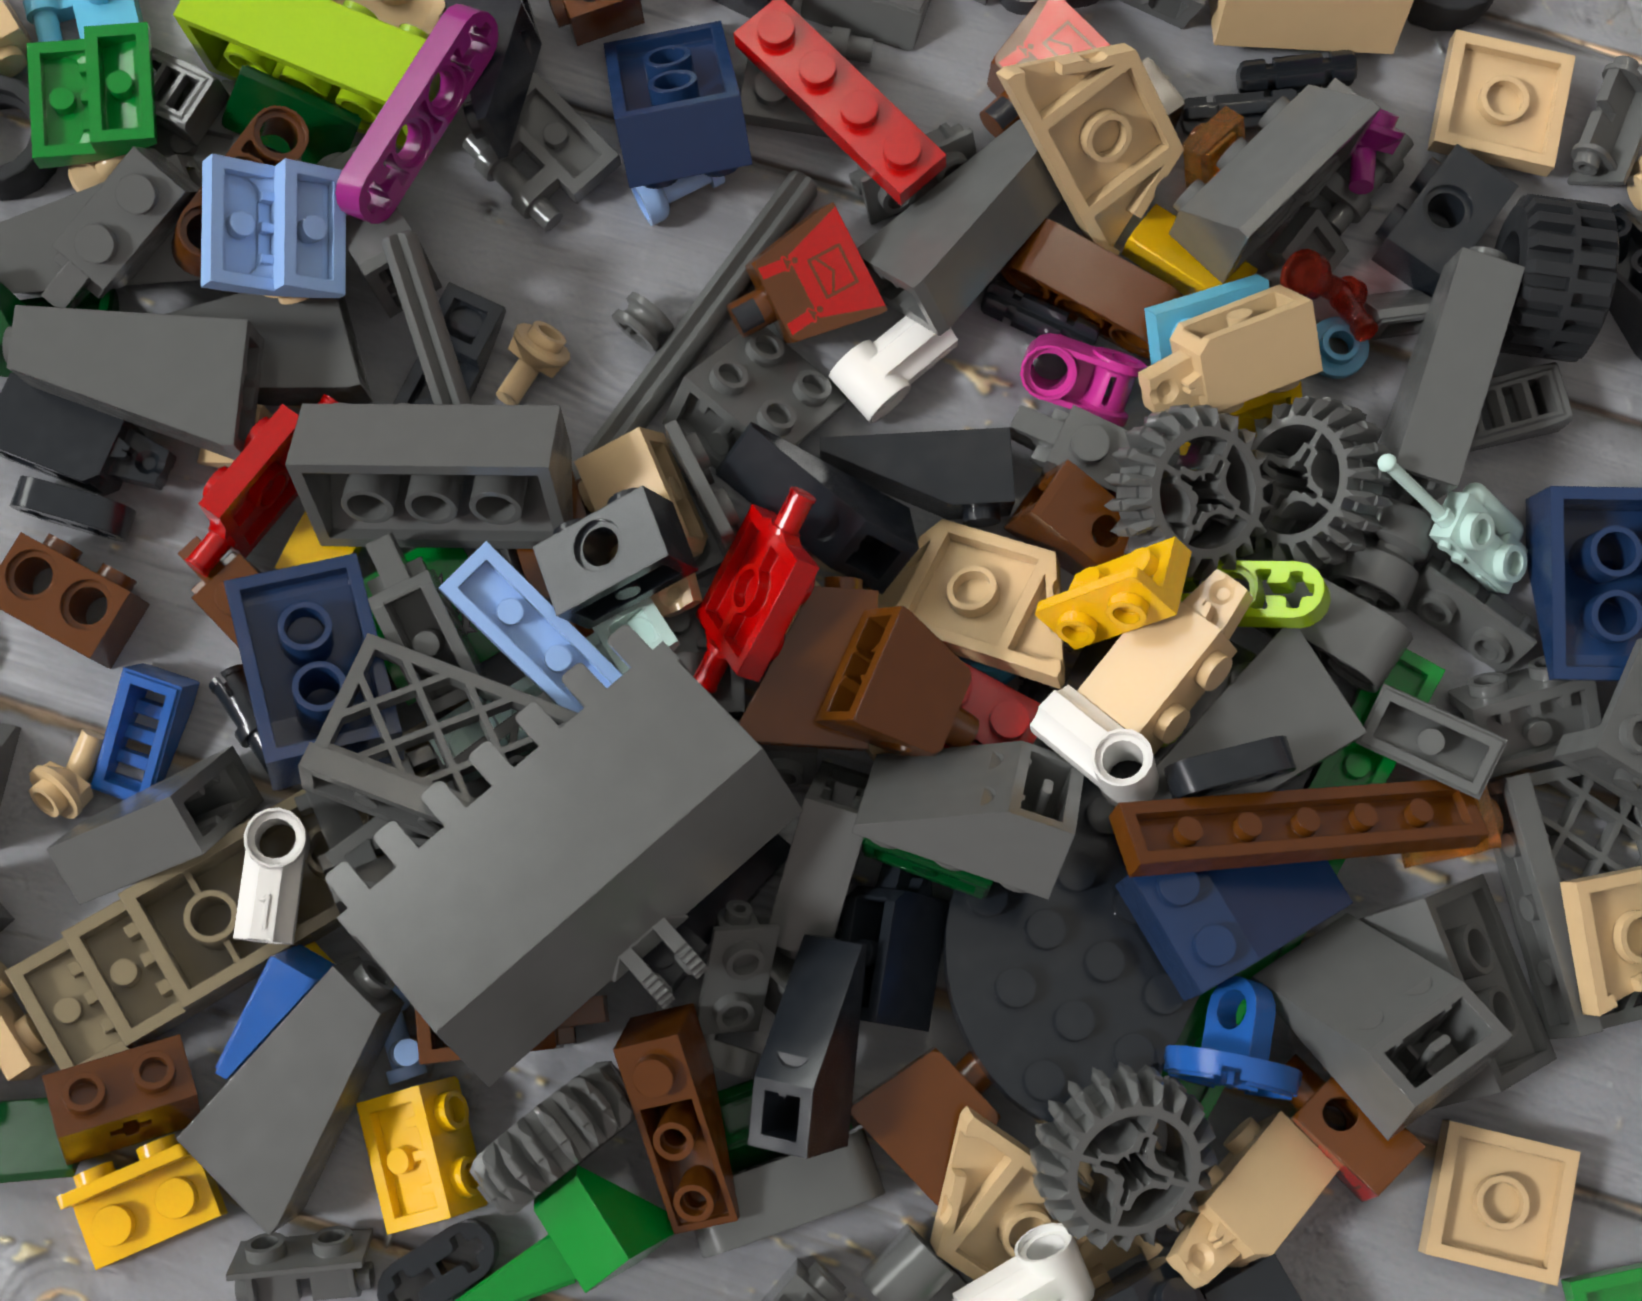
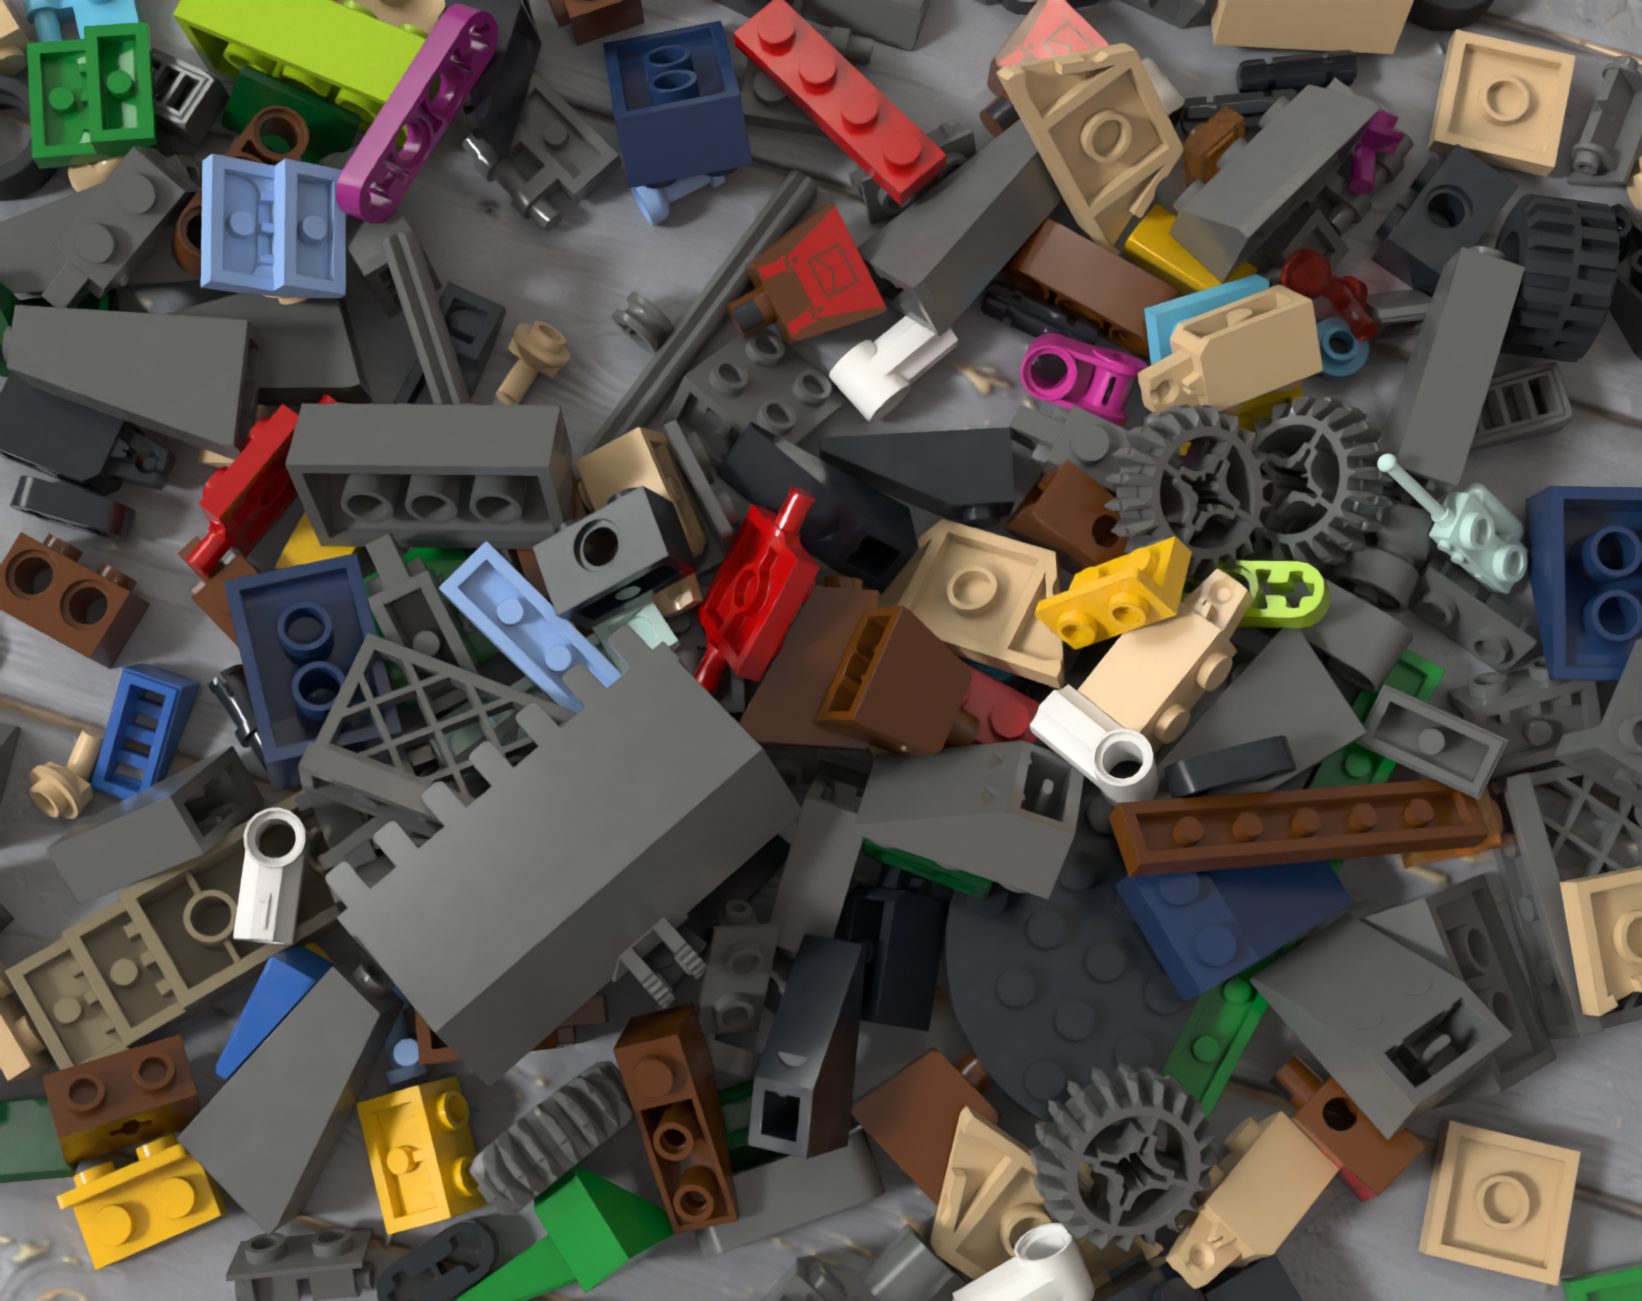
blue tile [1163,976,1303,1100] -> none

